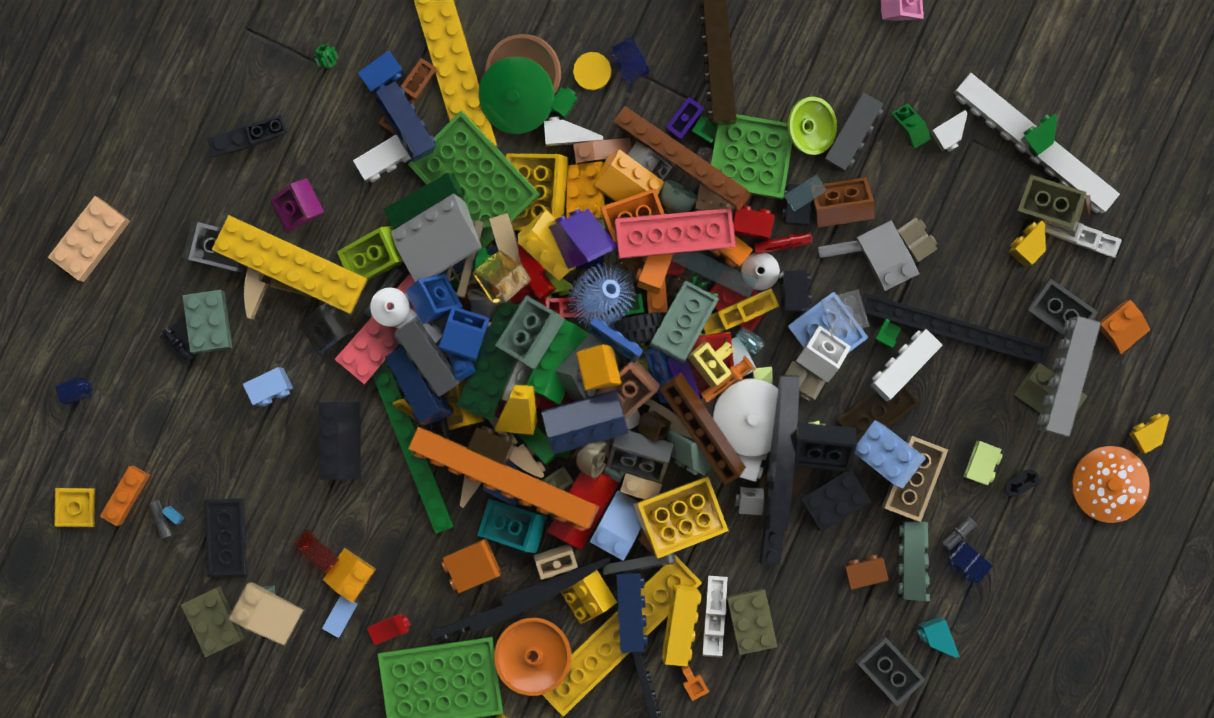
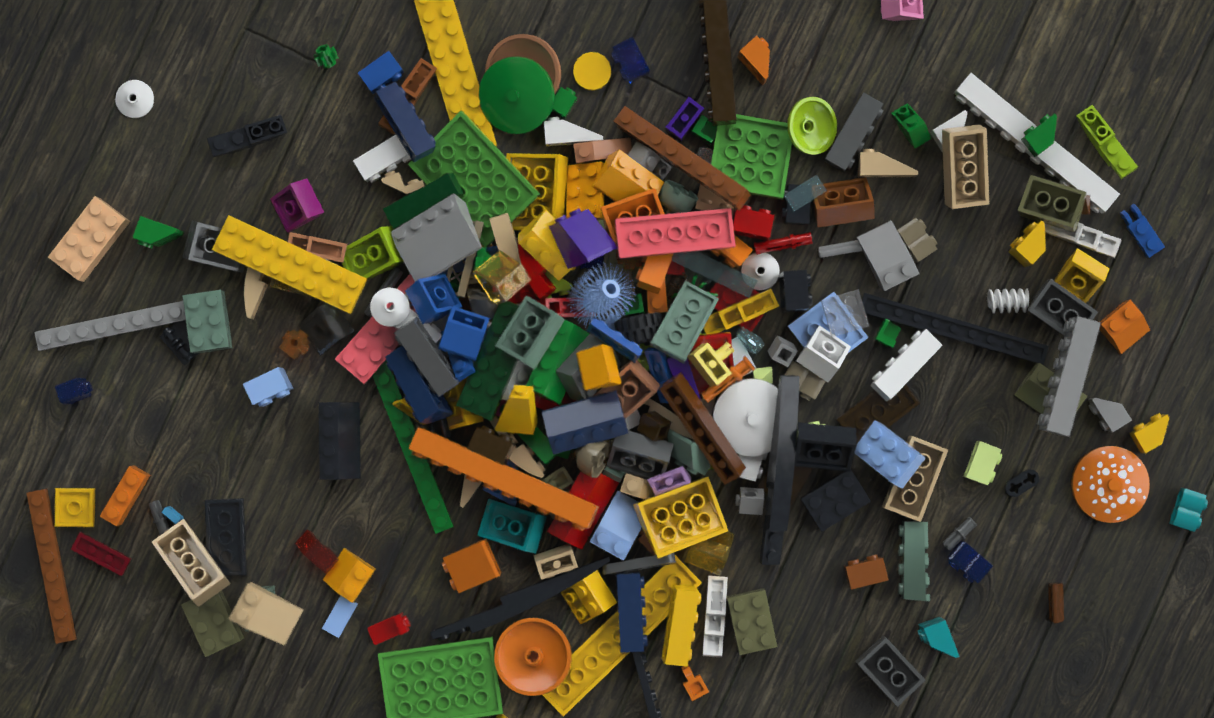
none -> dark orange plate [26,489,76,644]
none -> light grey plate [35,301,186,351]
none -> dark red plate [71,532,132,576]
none -> white dish [115,80,154,118]
none -> green slope [132,216,184,249]
none -> tan brick [152,519,231,607]
none -> clear orange brick [279,329,311,360]
none -> nougat slope [287,232,347,263]
none -> tan slope [381,171,425,195]
none -> lavender slope [647,466,691,496]
none -> clear yellow slope [684,531,735,575]
none -> orange slope [737,36,770,85]
none -> light grey brick [768,335,798,367]
none -> tan slope [858,149,918,177]
none -> tan brick [942,125,989,209]
none -> white piece [987,288,1029,313]
none -> reddish brown slope [1048,583,1064,623]
none -> yellow slope [1054,248,1109,303]
none -> lime slope [1076,105,1138,179]
none -> light grey slope [1088,398,1132,433]
none -> blue hinge [1120,204,1165,258]
none -> teal brick [1169,487,1208,532]

